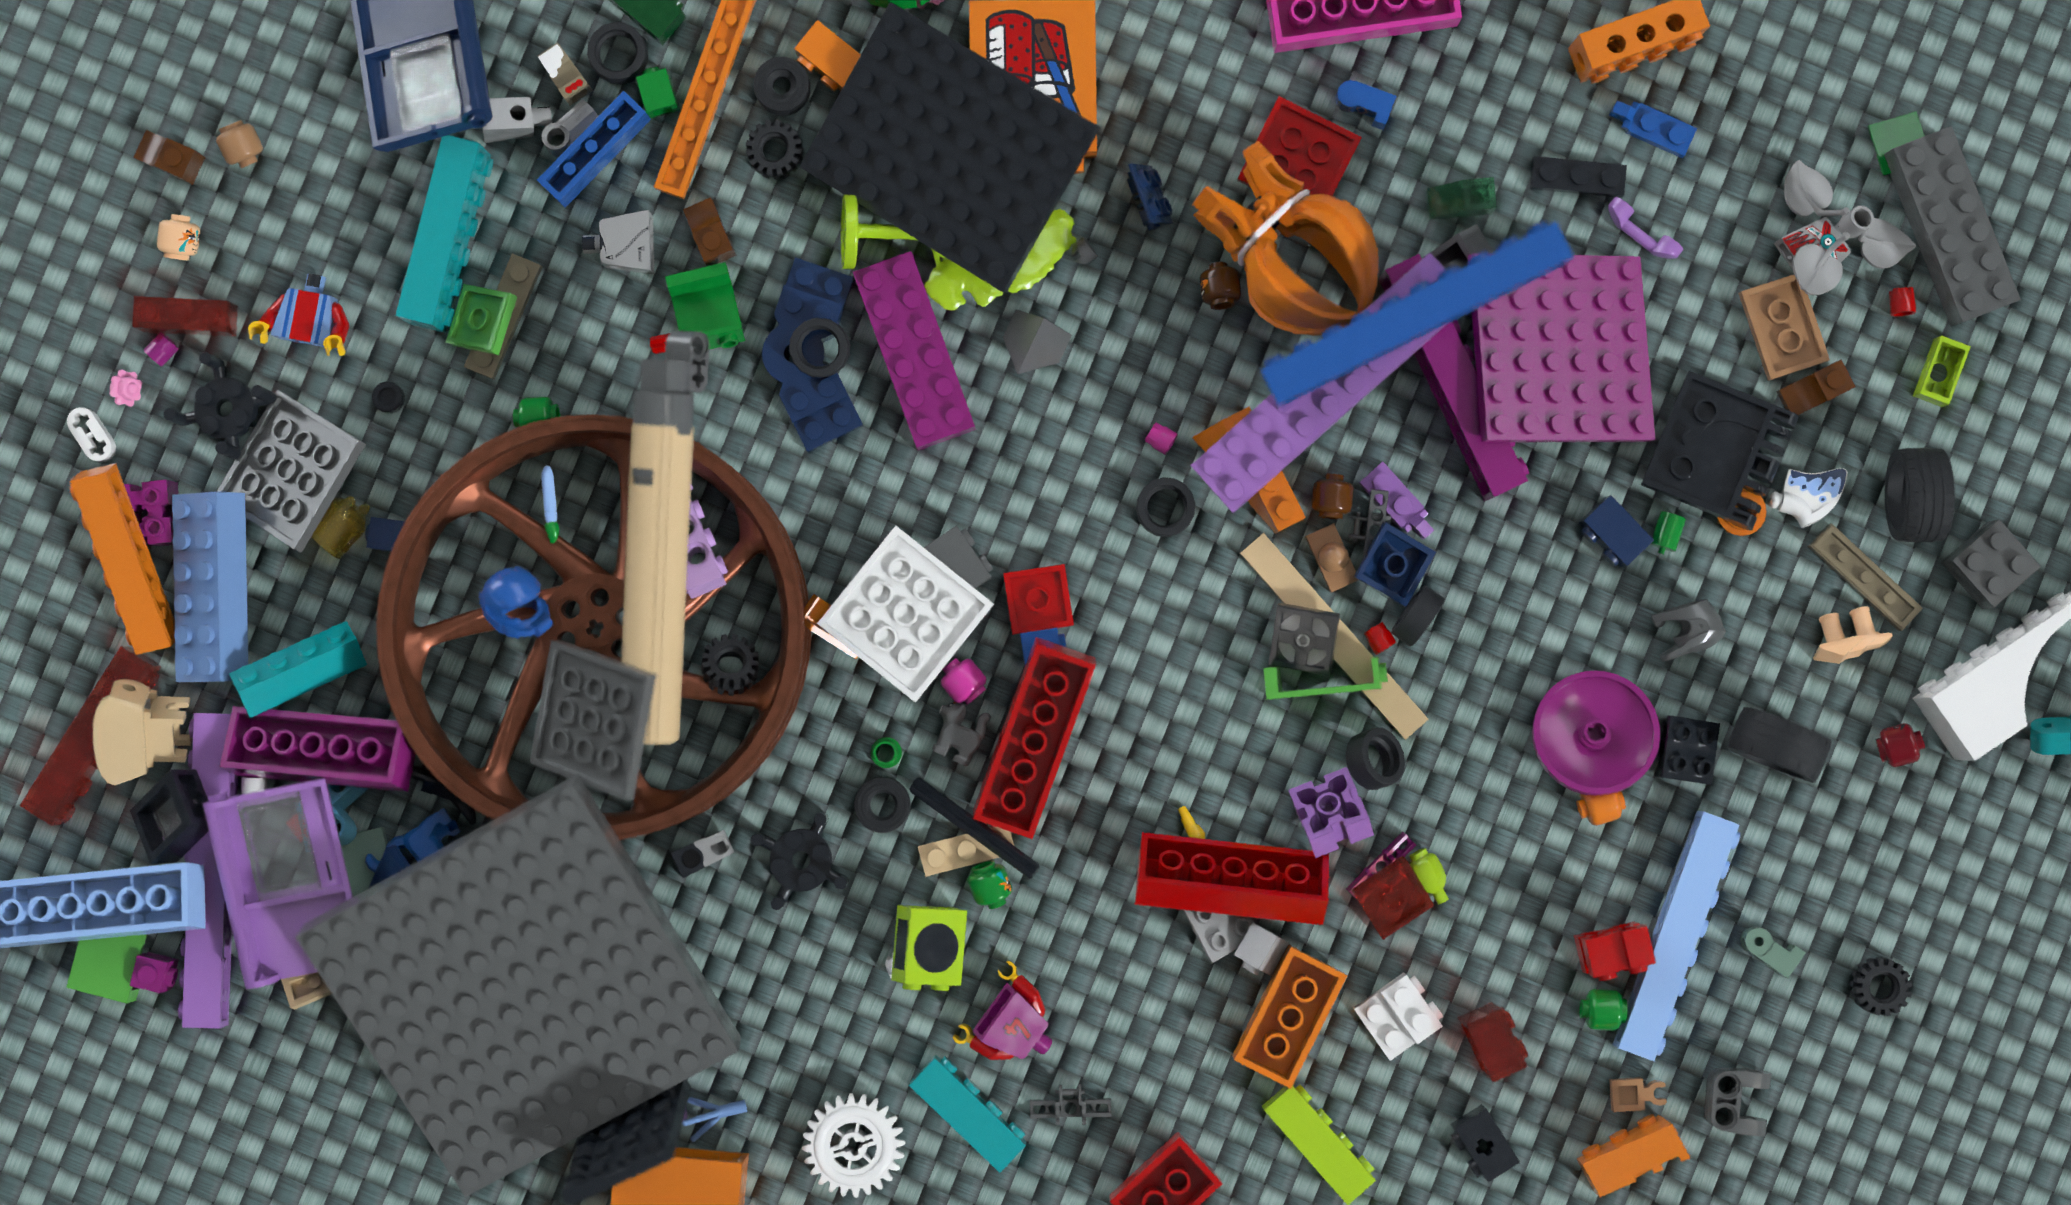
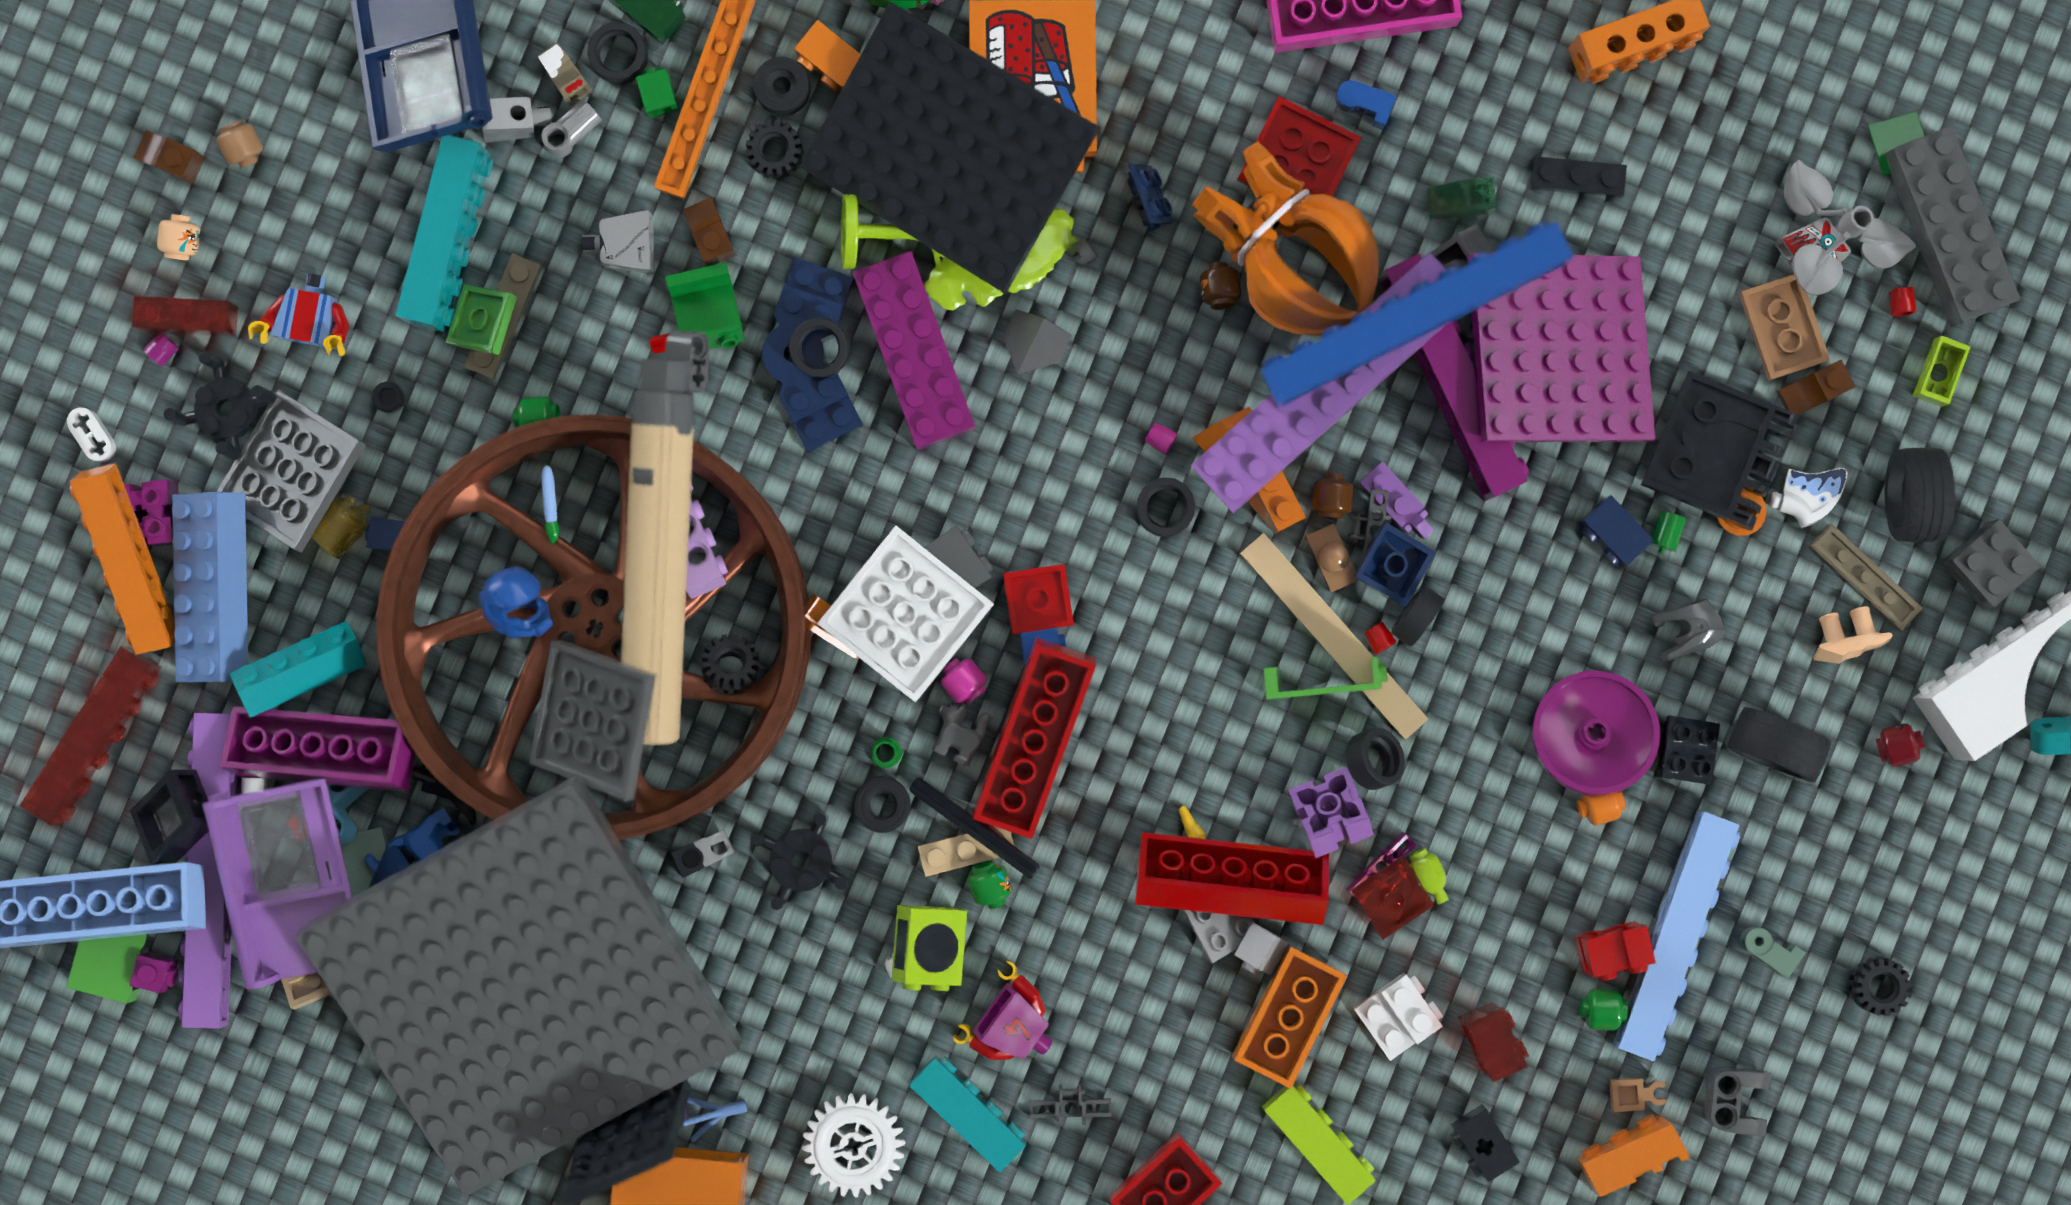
tan piece [93,679,192,786] -> none
bright pink plant [109,370,142,407] -> none
blue brick [537,91,651,208] -> none
black piece [1268,603,1340,676] -> none
medium lavender bar [1608,197,1683,259] -> none
blue hinge [1609,101,1697,158] -> none

